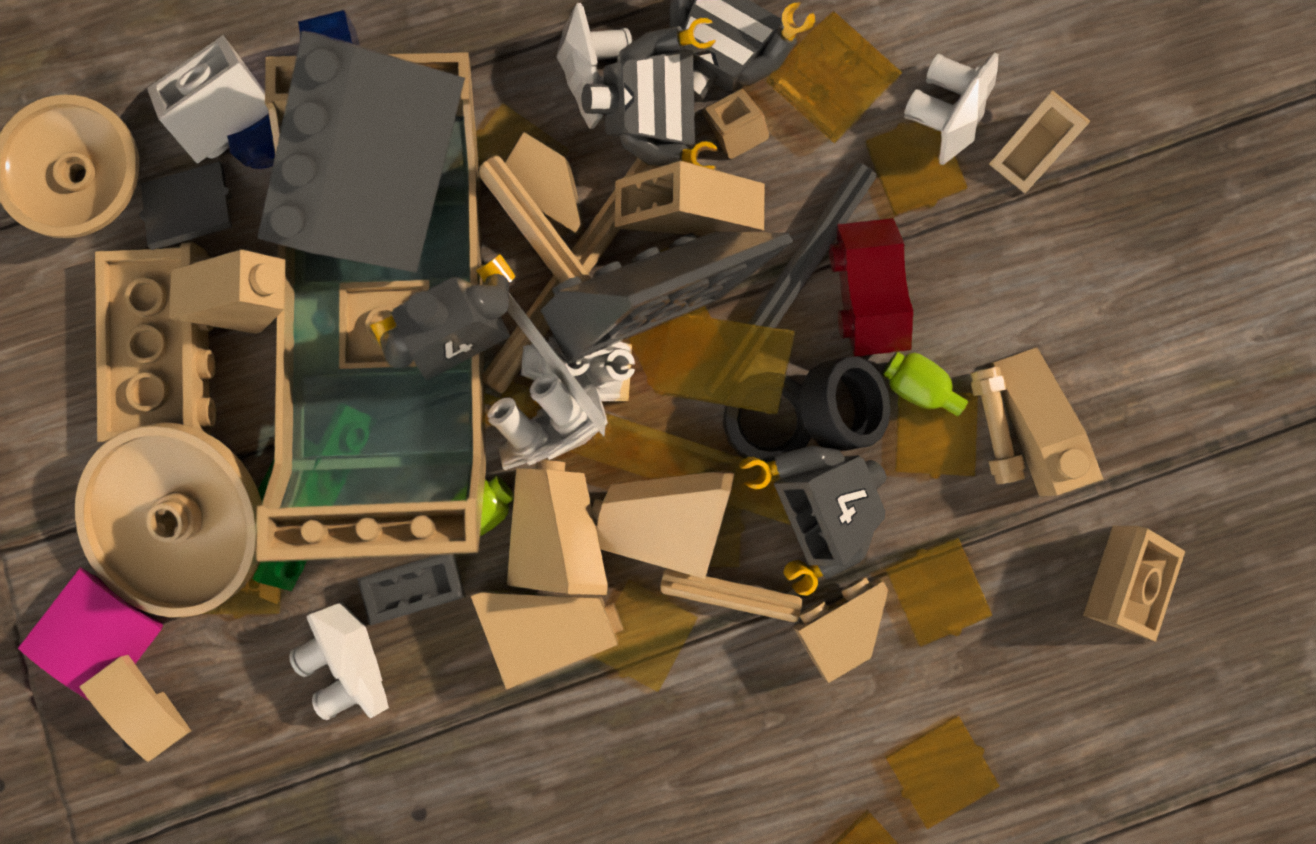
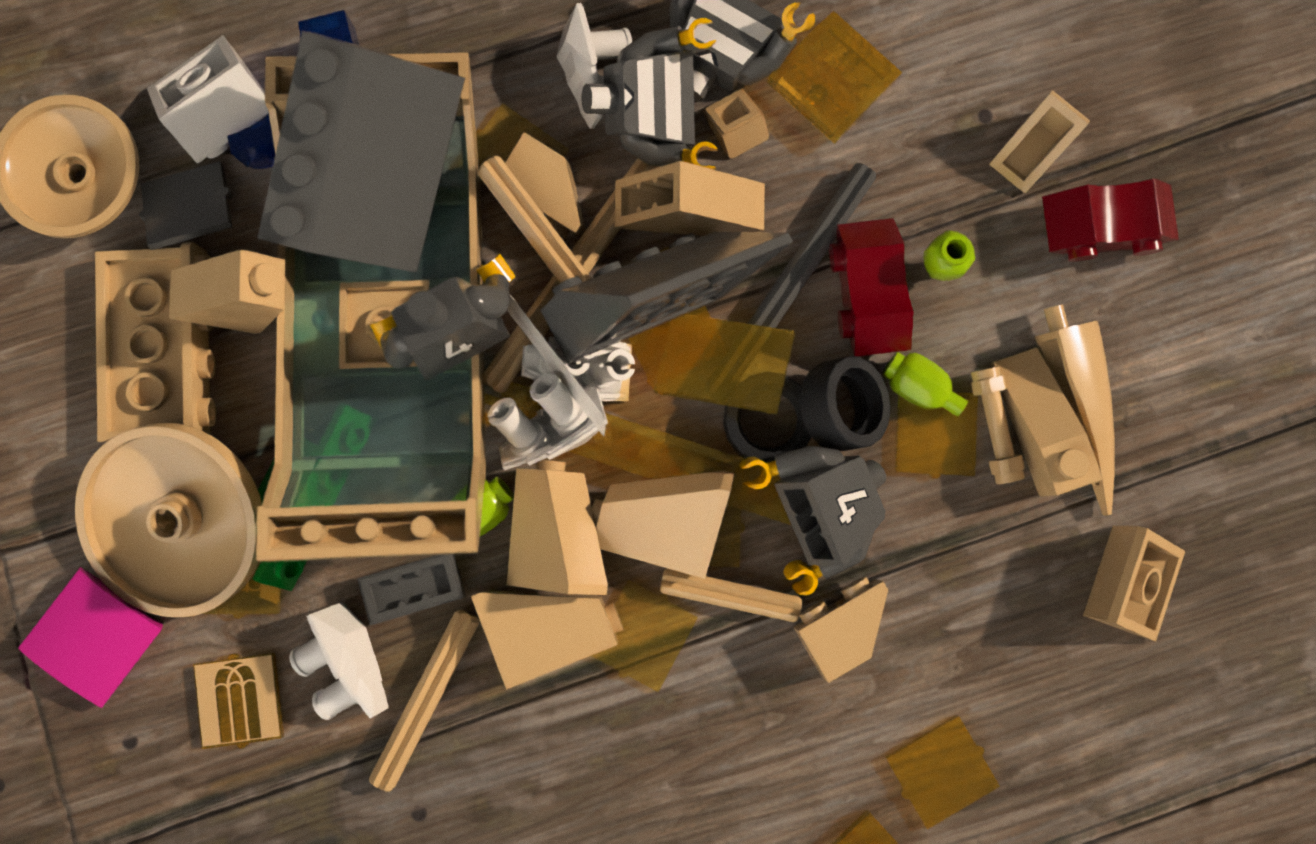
tan slope [79,655,191,762] -> none
clear yellow piece [865,122,968,217] -> none
clear yellow piece [885,538,993,647] -> none
white connector [904,53,999,165] -> none
none -> piece [193,653,284,749]
none -> tan axle [369,610,479,792]
none -> lime plant [923,230,975,281]
none -> tan piece [1035,304,1115,515]
none -> dark red brick [1042,178,1179,262]

